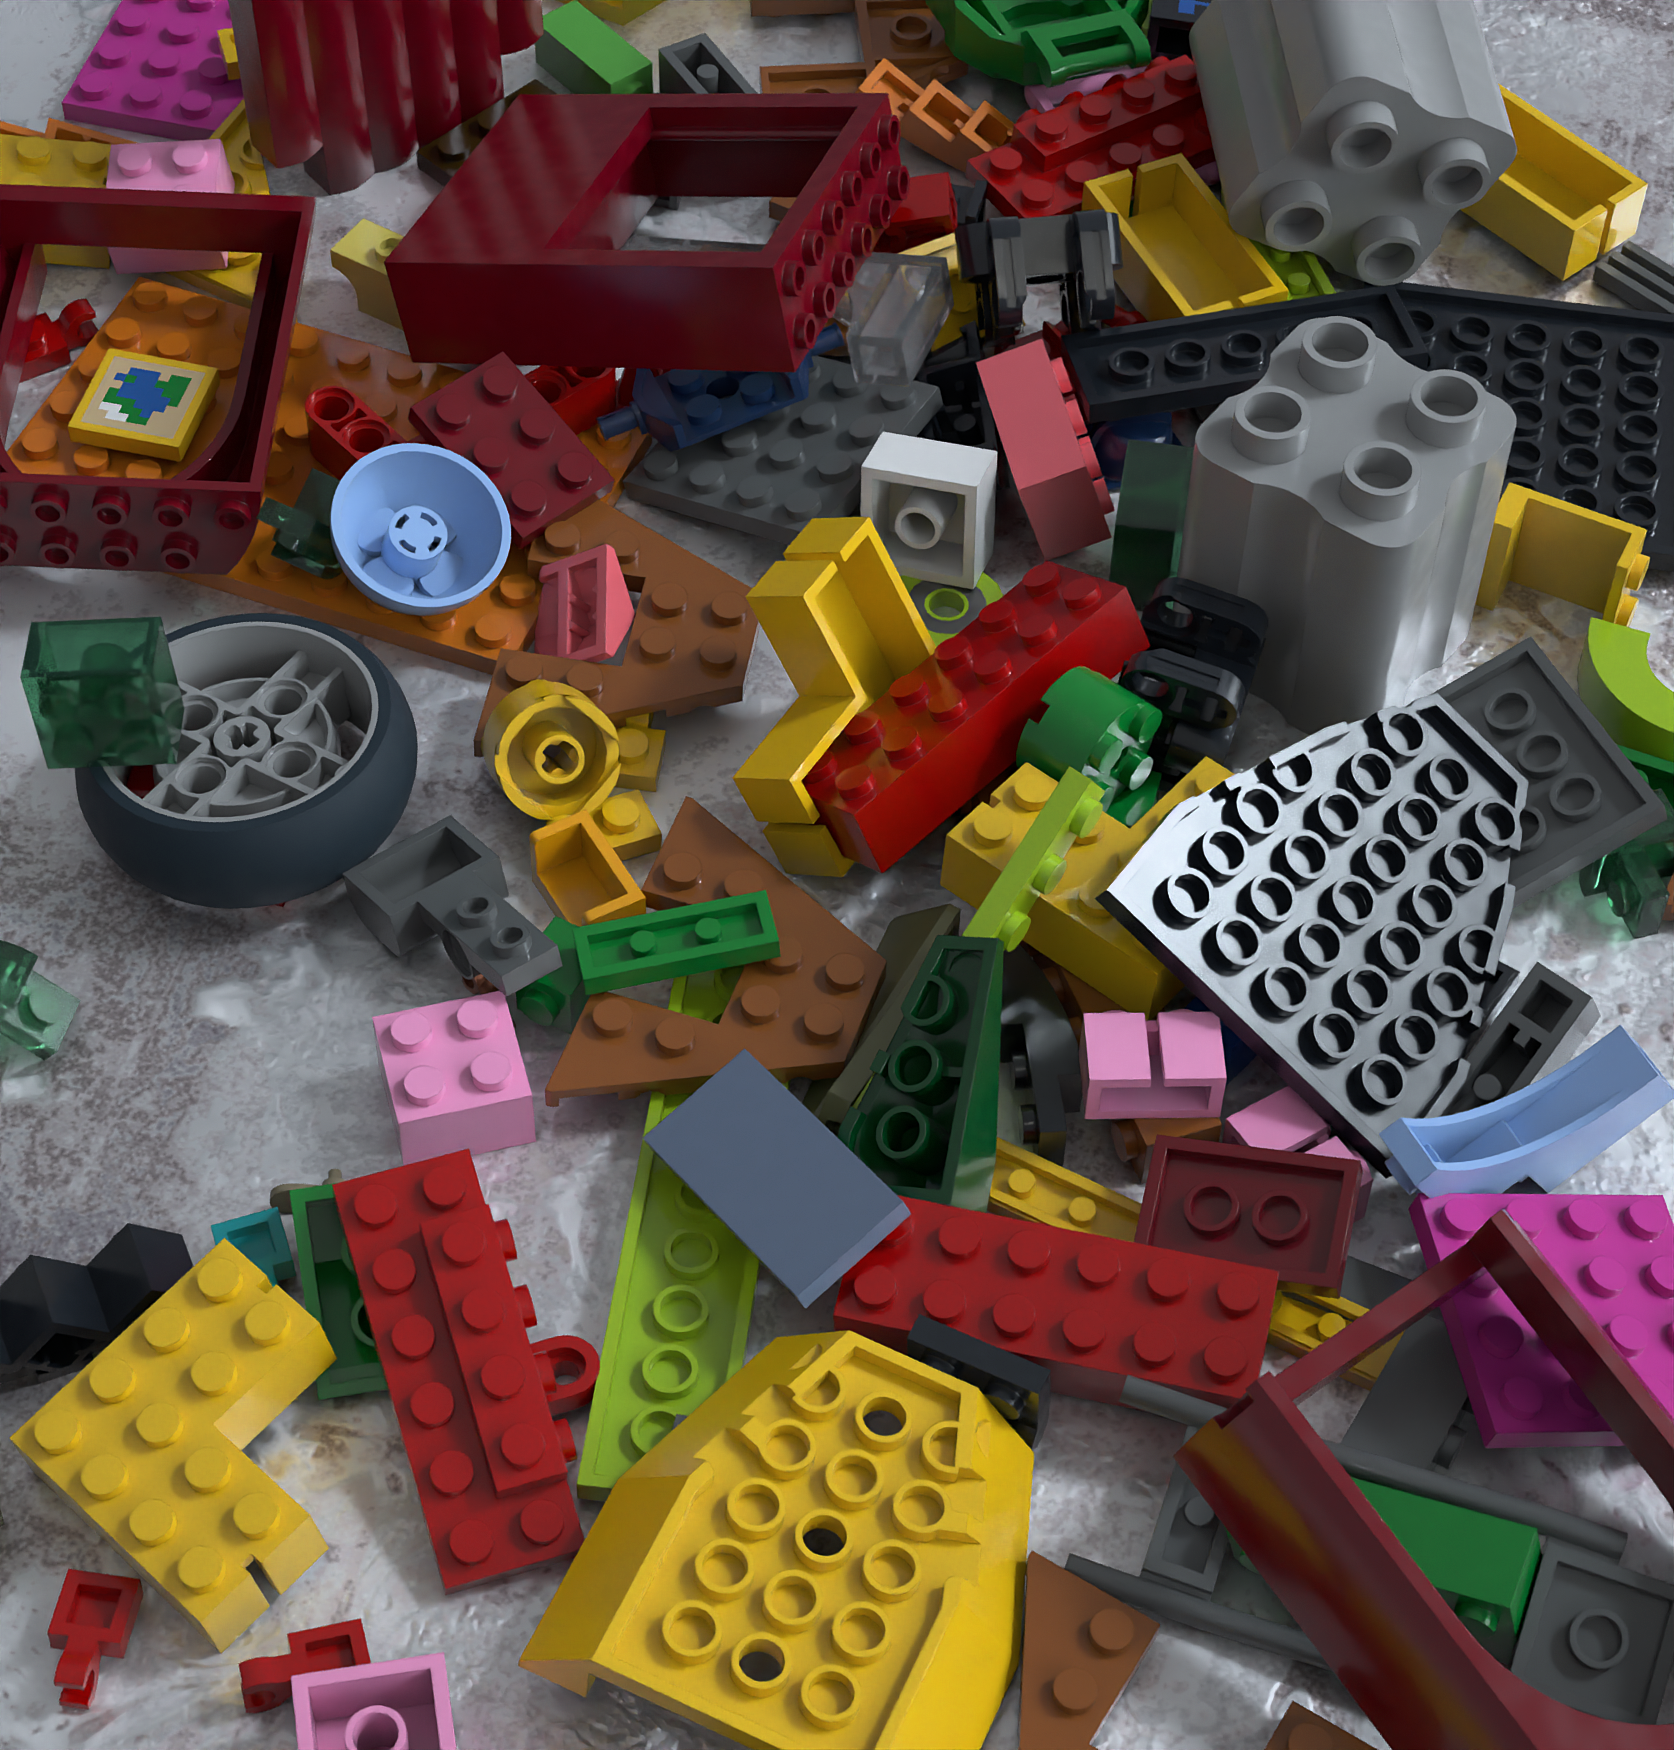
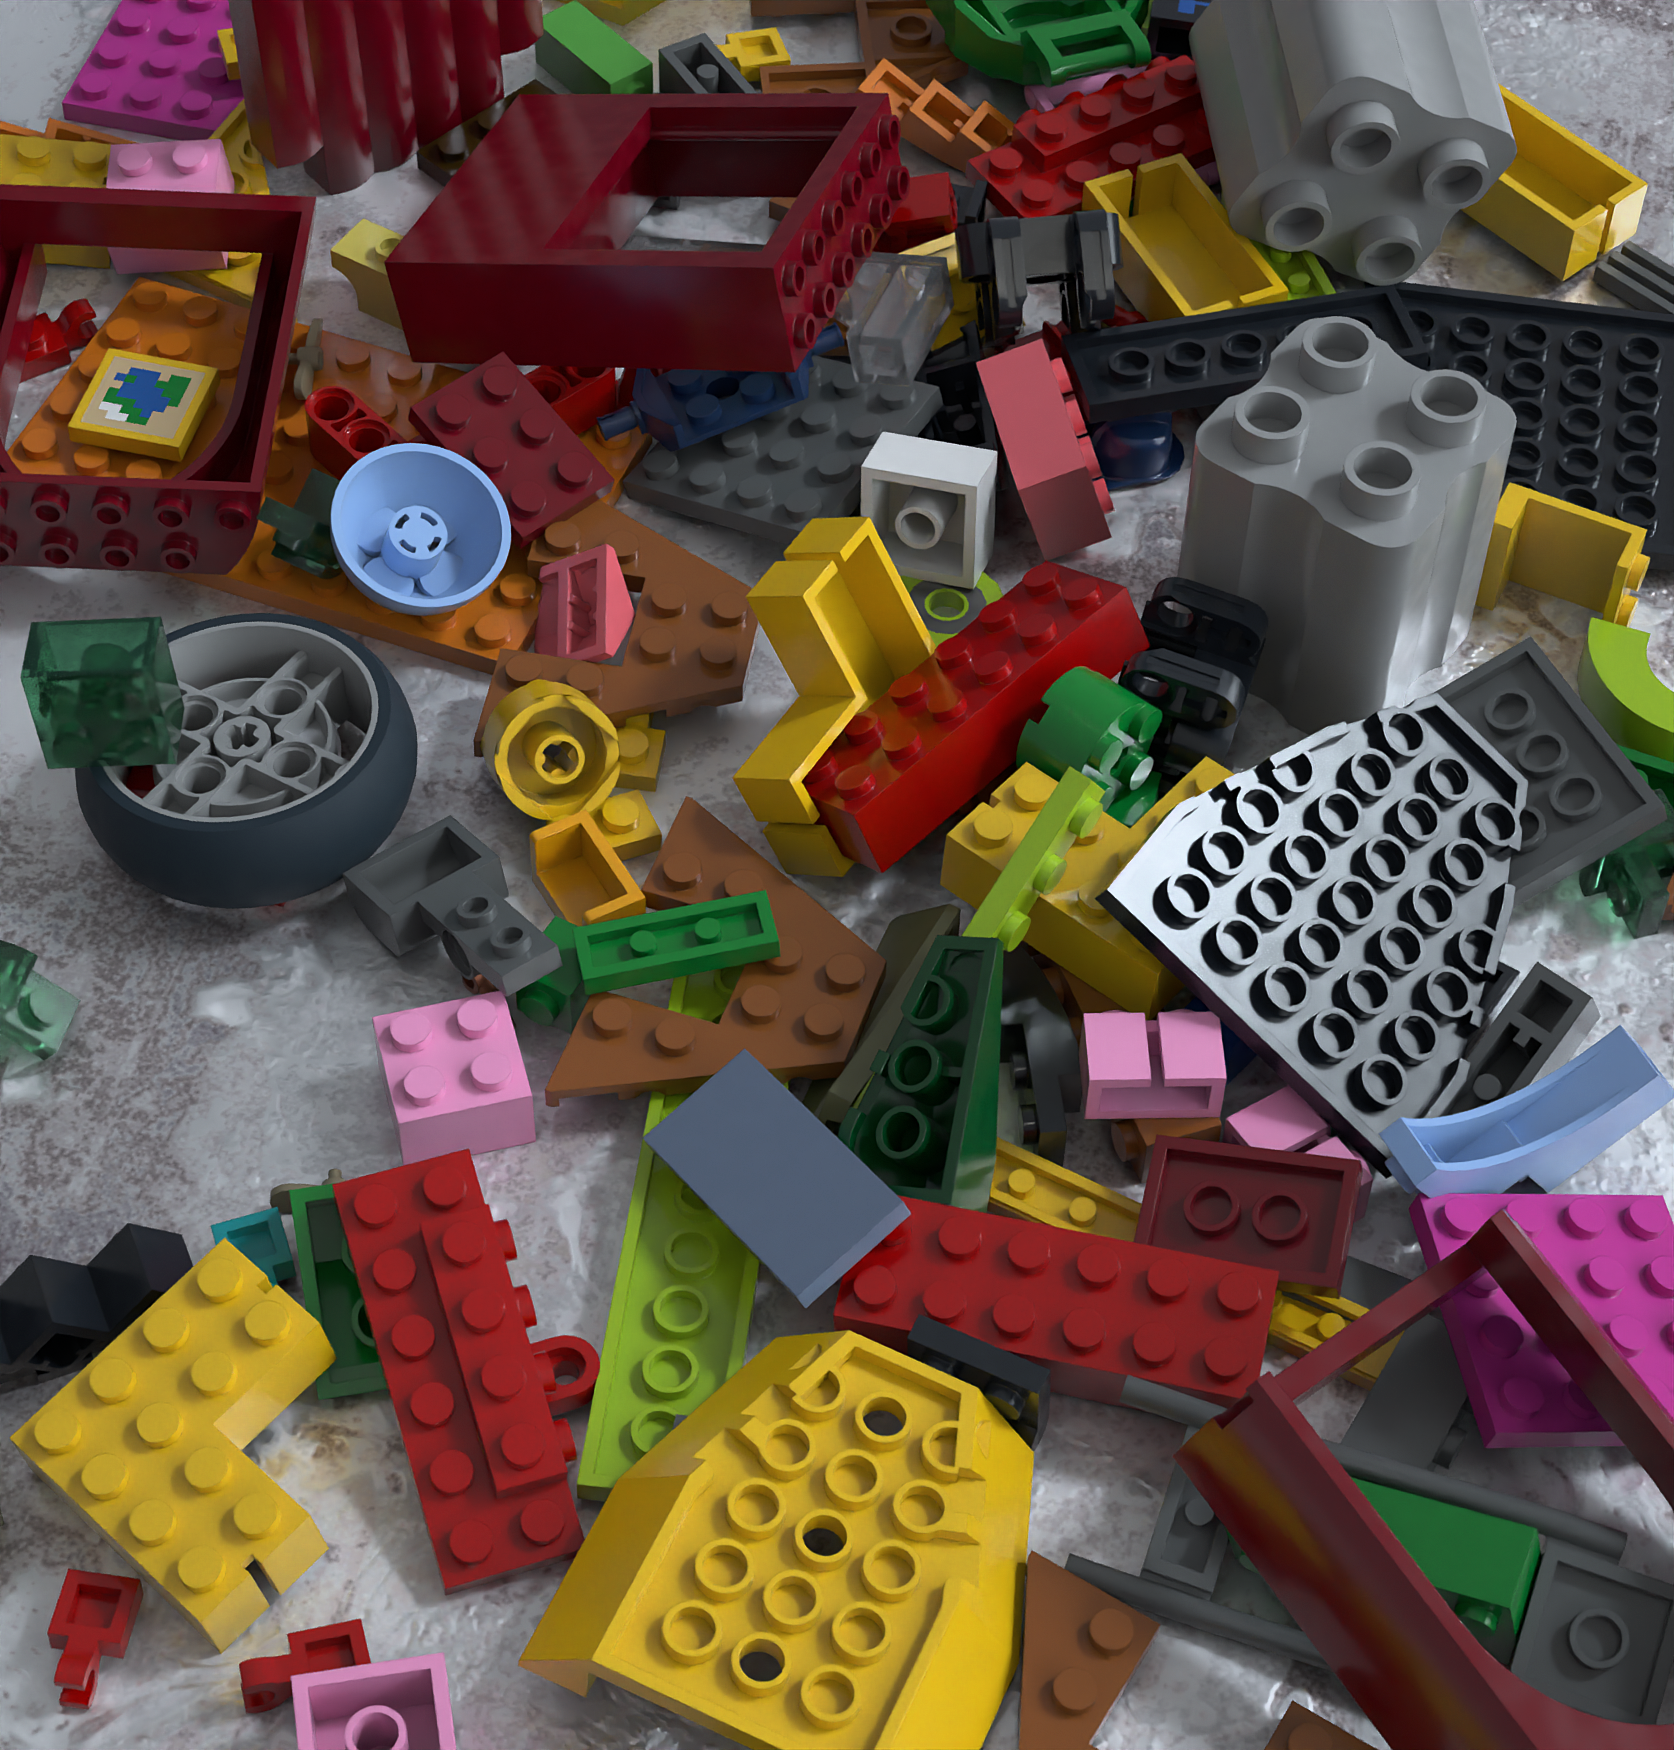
clear green brick [1109,439,1194,612] -> none
none -> dark tan piece [288,318,324,400]
none -> yellow plate [715,27,791,82]

